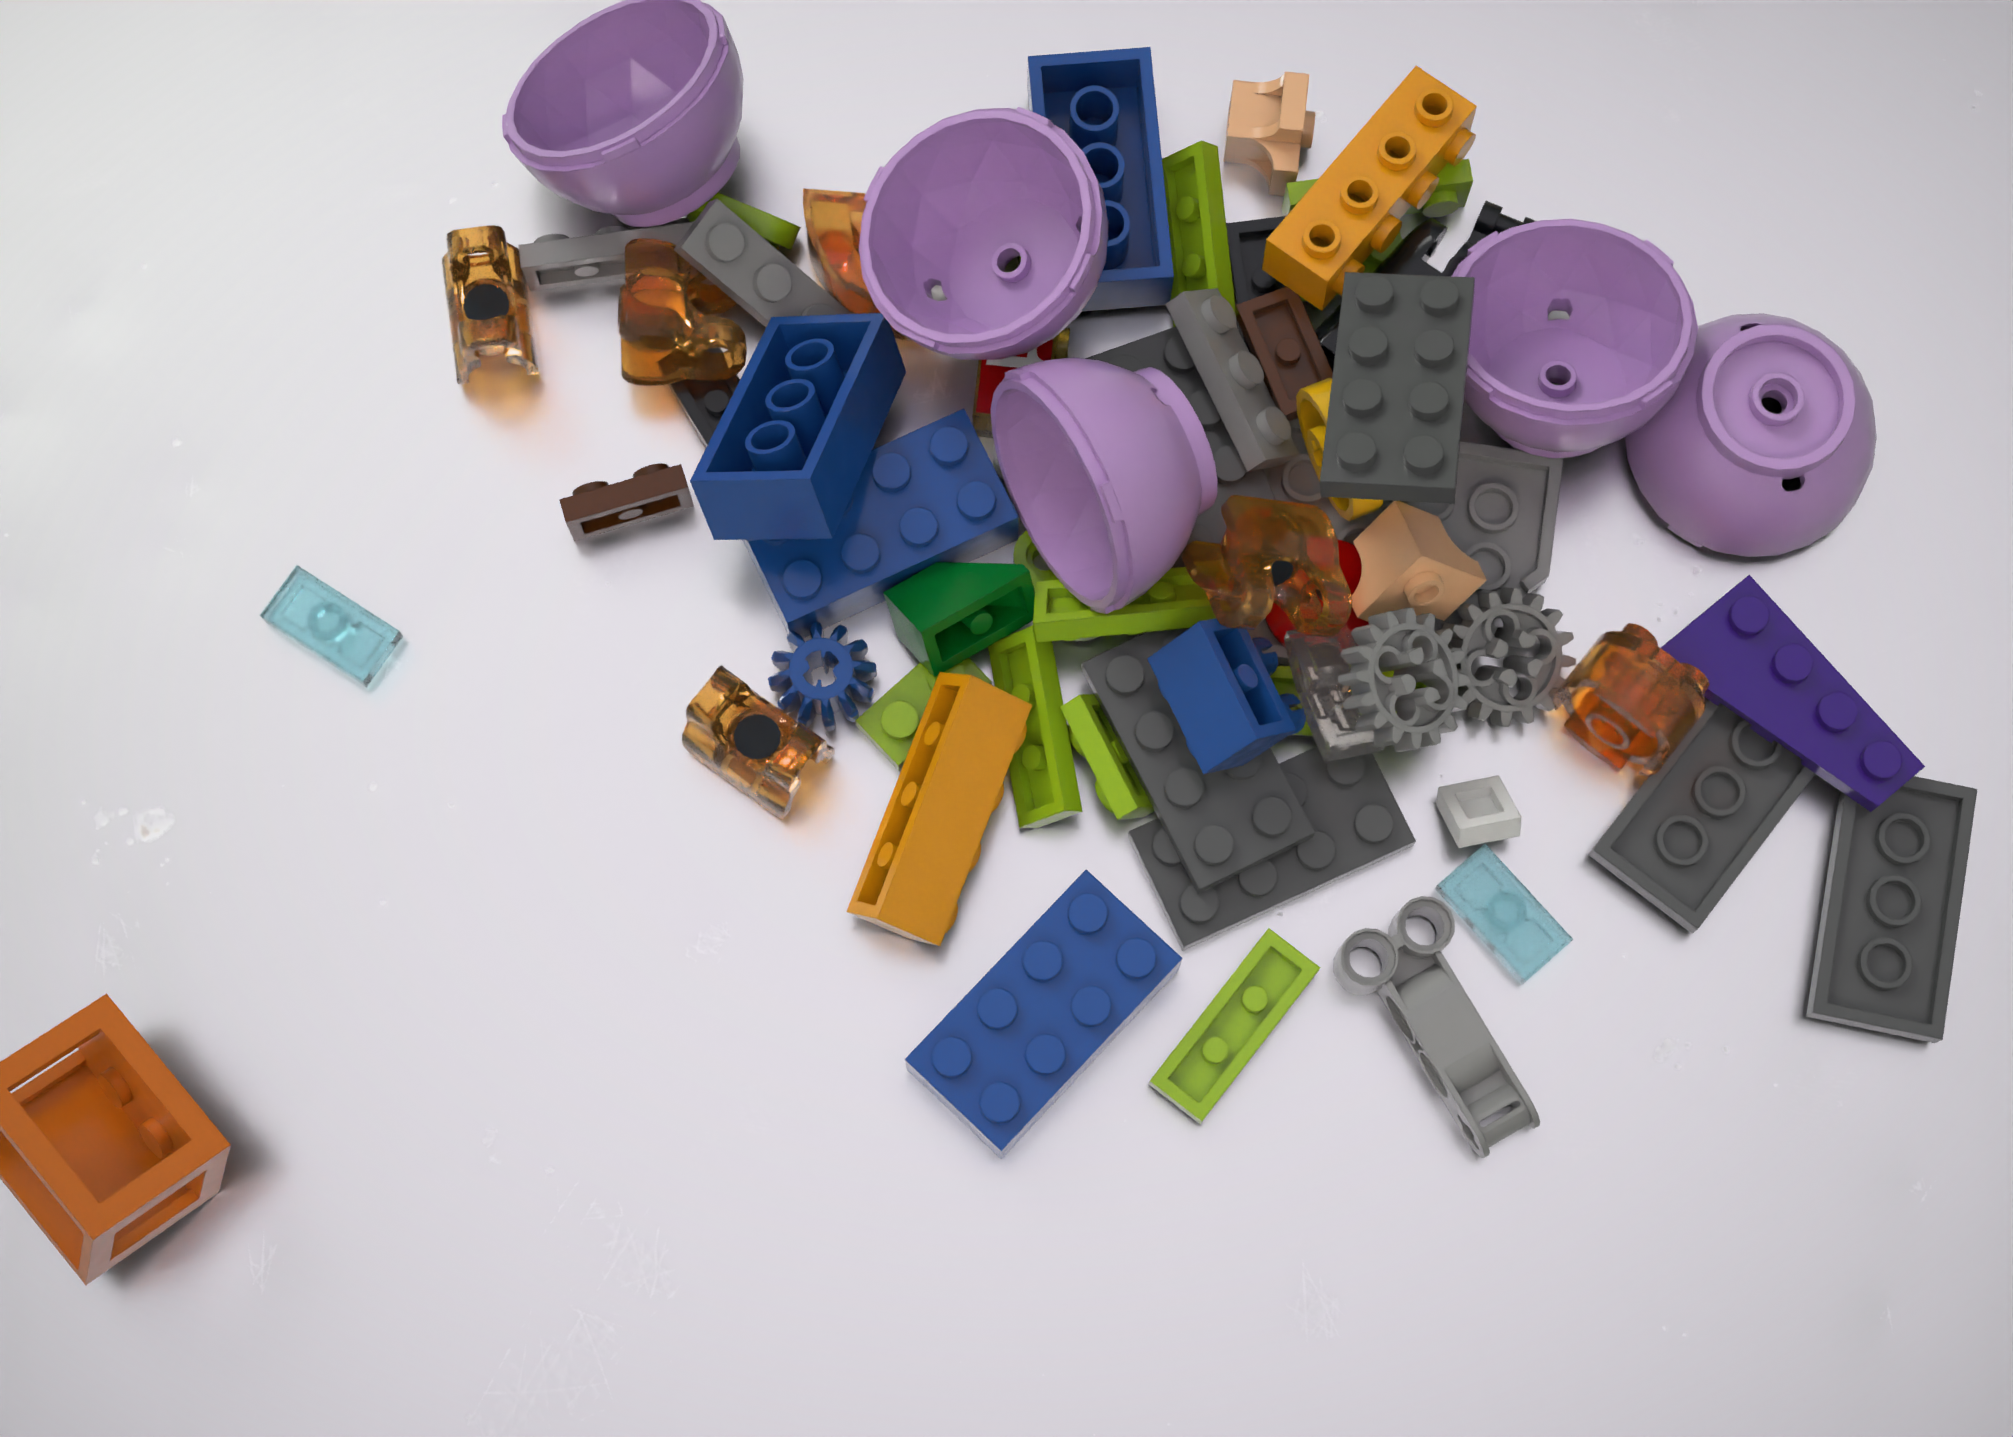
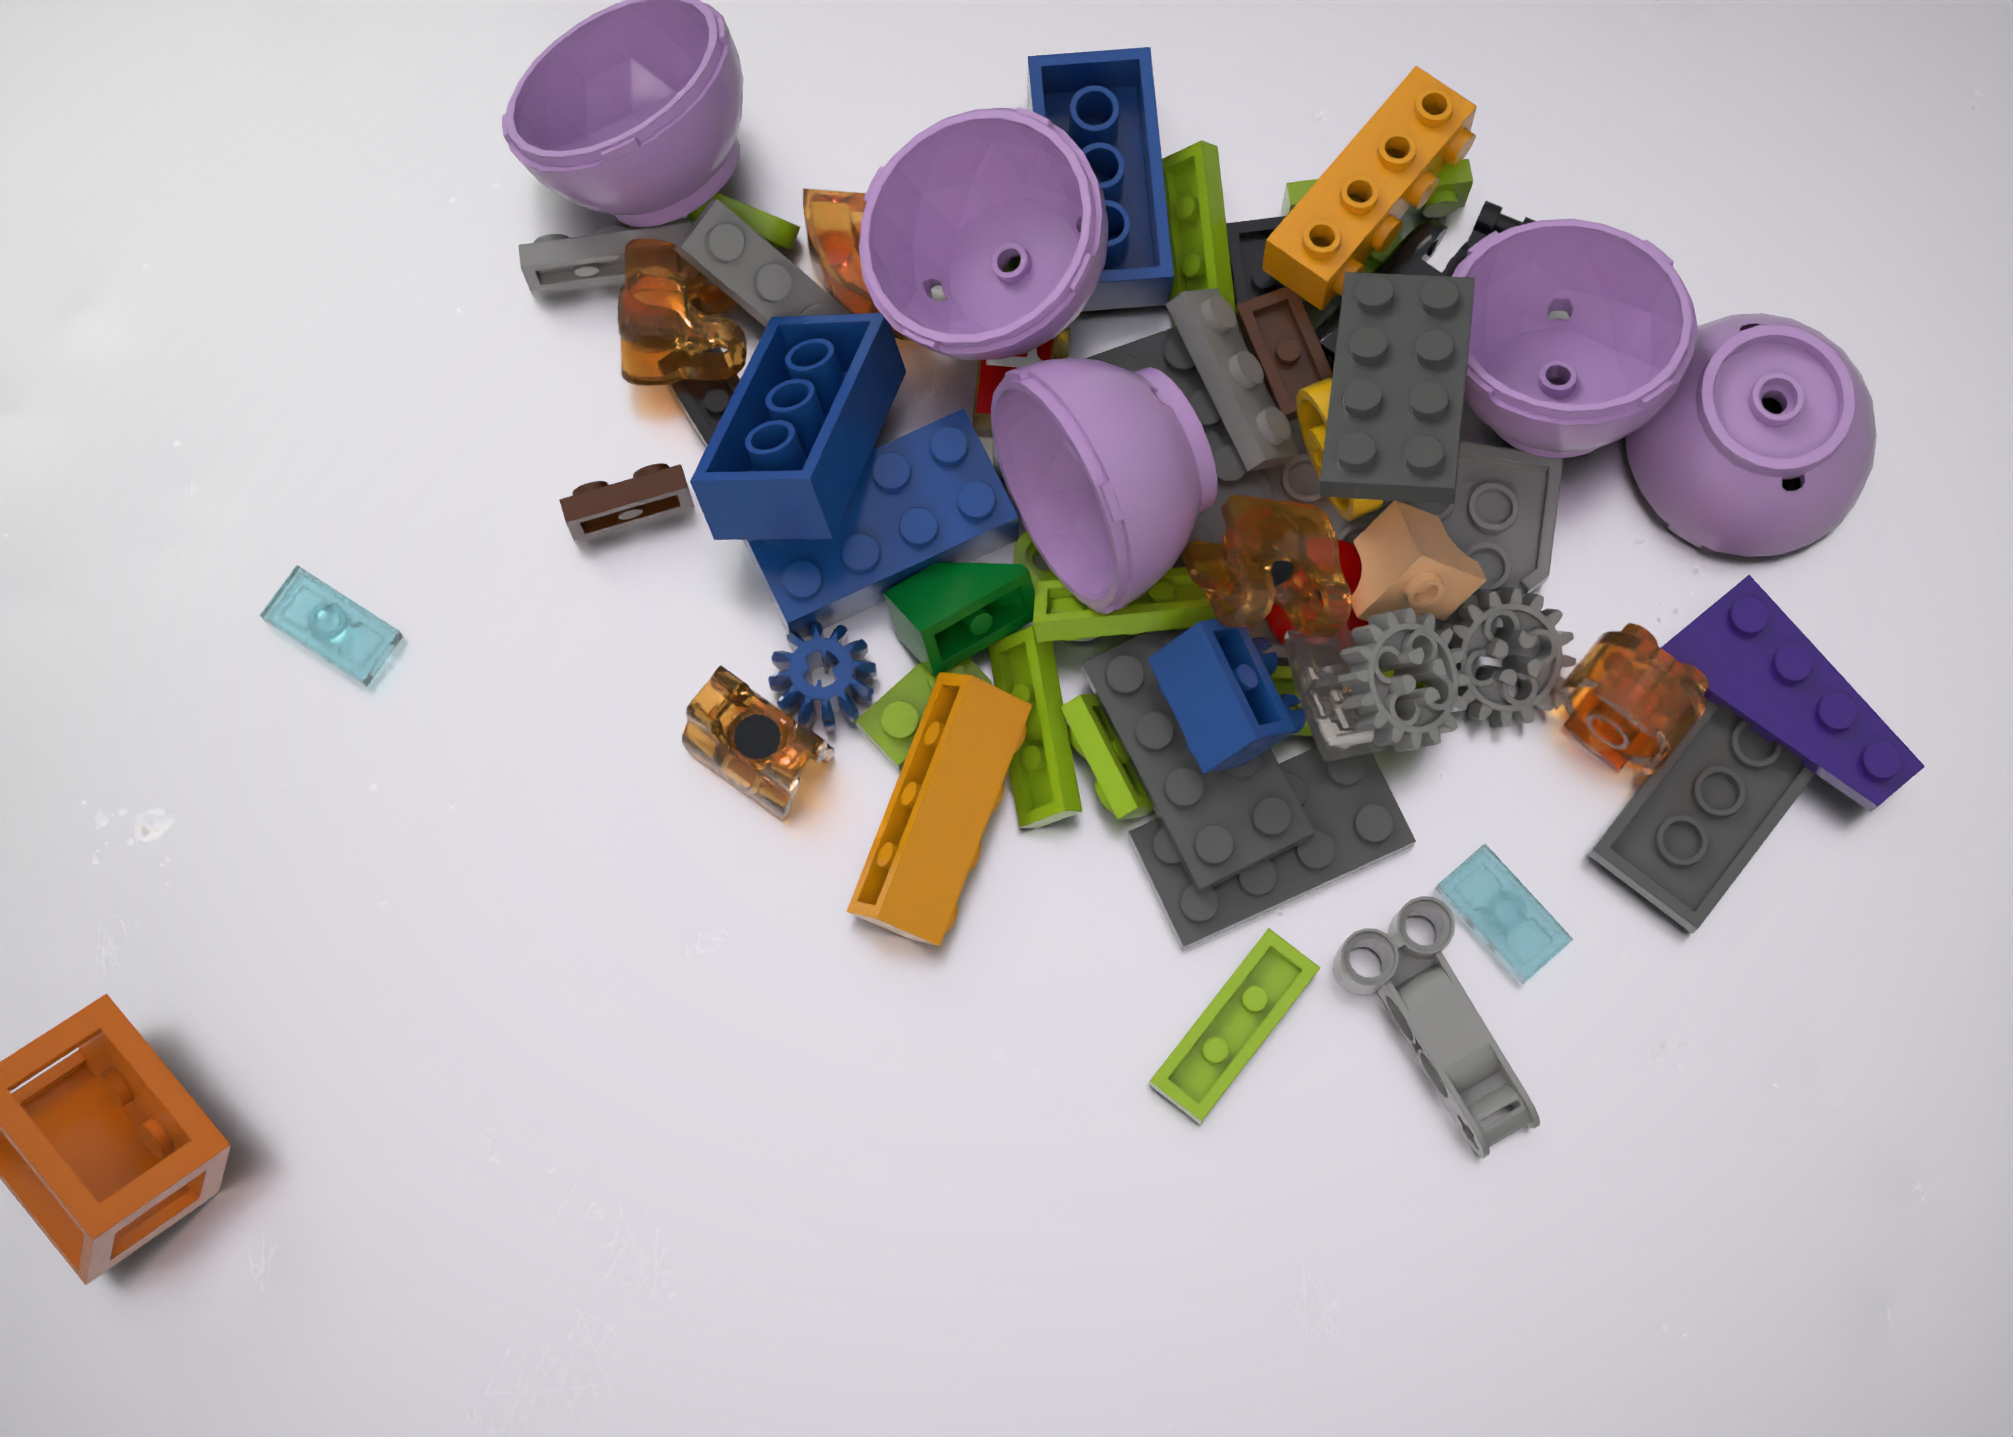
clear orange piece [441,225,539,384] -> none
blue brick [905,869,1183,1159] -> none
light nougat brick [1223,71,1315,196] -> none
white plate [1437,775,1522,848] -> none
dark grey plate [1806,776,1977,1043] -> none

